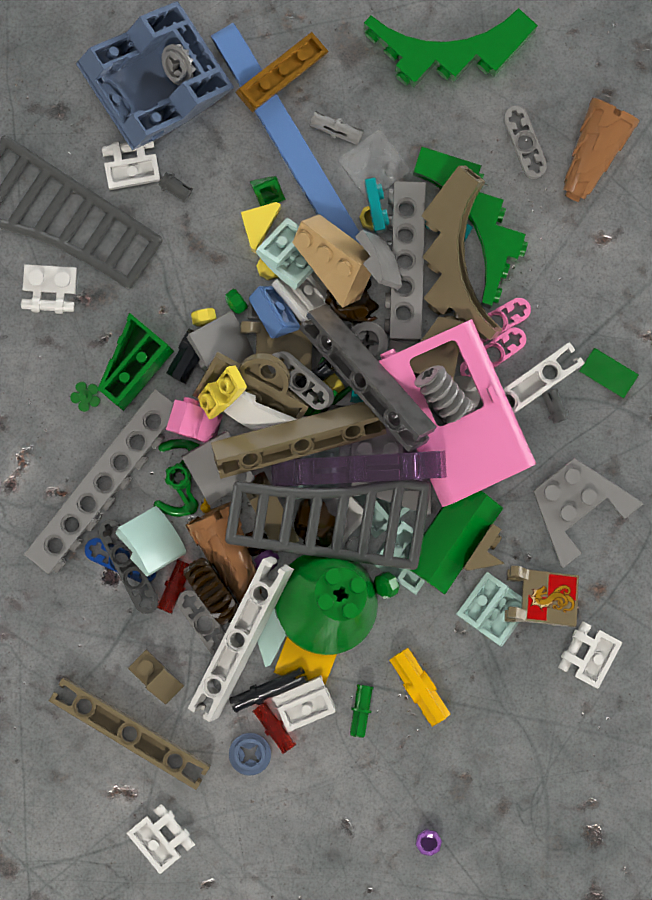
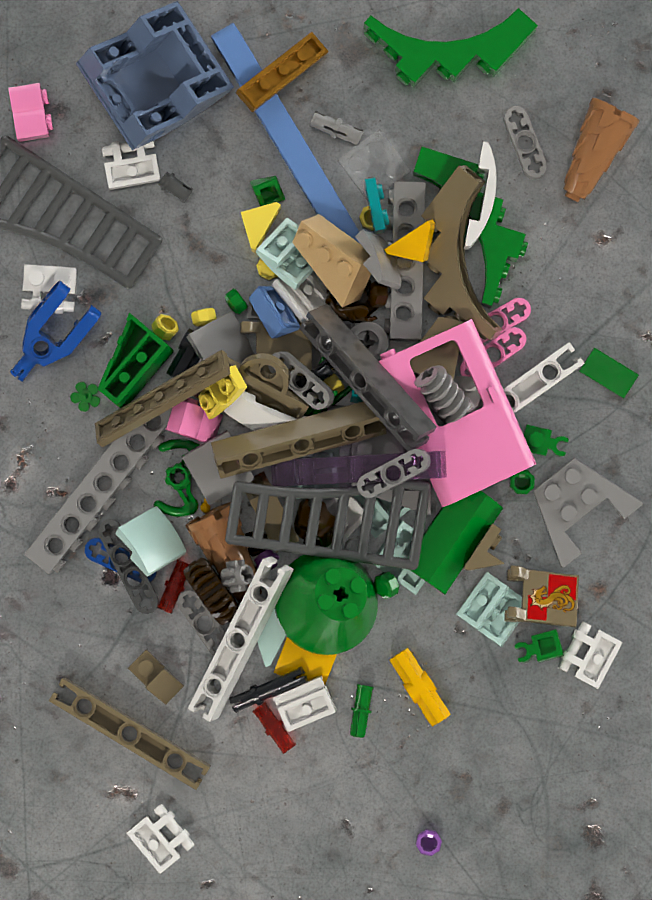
light grey gear [162,43,196,85] -> none
sand blue gear [229,733,271,776] -> none
dark grey pin [542,388,569,424] -> none
none -> bright pink brick [9,83,53,142]
none -> blue piece [10,280,102,382]
none -> dark tan tile [95,350,231,447]
none -> light yellow tile [151,314,179,341]
none -> light grey gear [221,560,254,593]
none -> light grey beam [357,449,431,498]
none -> dark brown tile [368,281,388,308]
none -> yellow slope [384,219,436,262]
none -> white slope [464,142,497,250]
none -> green tile [509,470,535,495]
none -> green plate [515,629,564,663]
none -> green plate [523,424,569,456]

